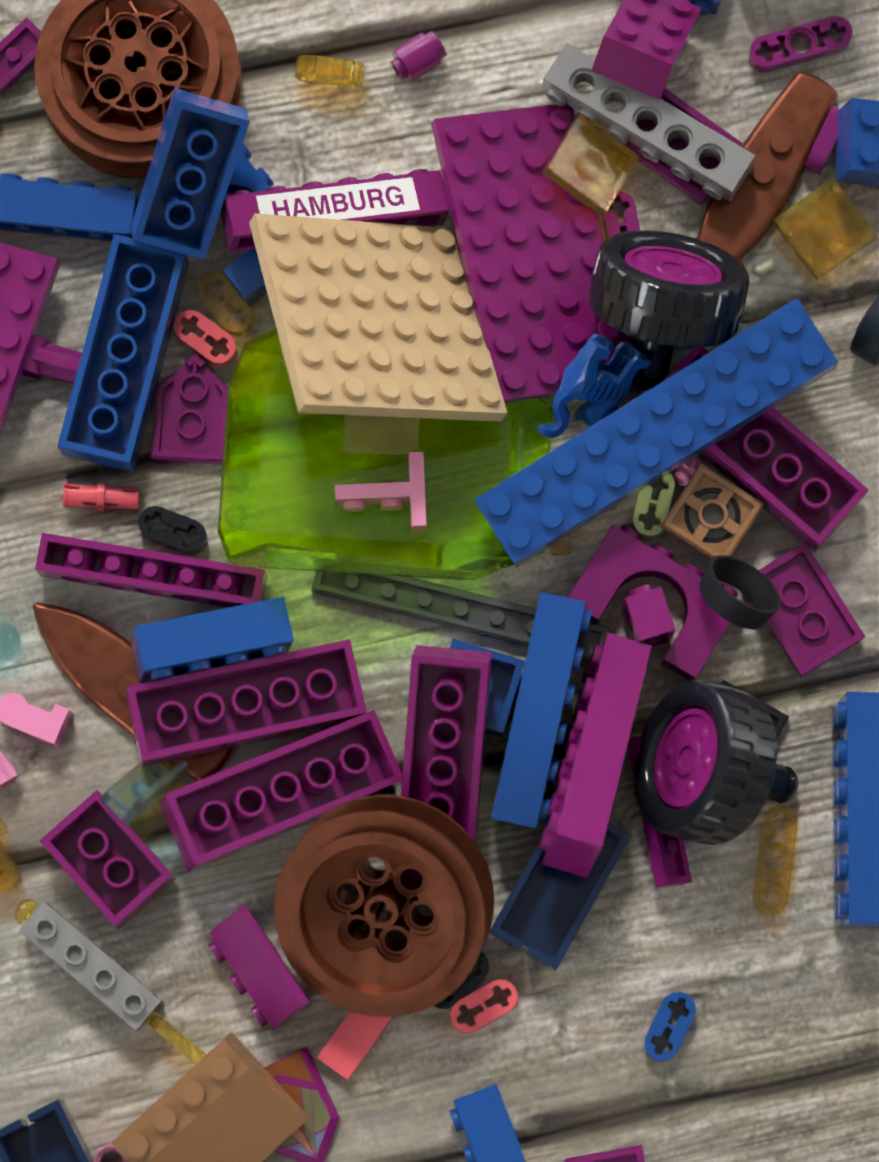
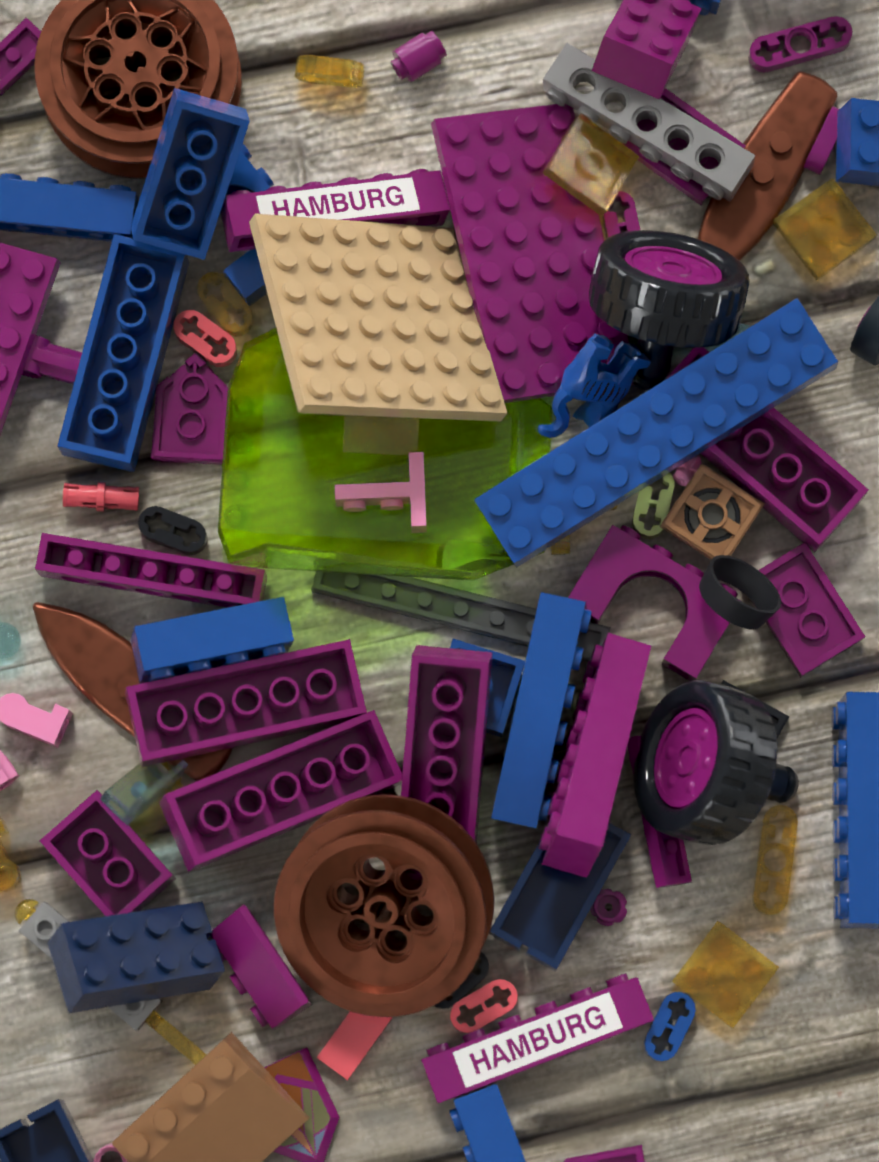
magenta brick [621,584,676,648] -> none
none -> dark blue piece [48,901,225,1014]
none -> magenta brick [421,973,654,1104]
none -> magenta plate [590,888,627,926]
none -> clear yellow plate [671,921,779,1029]

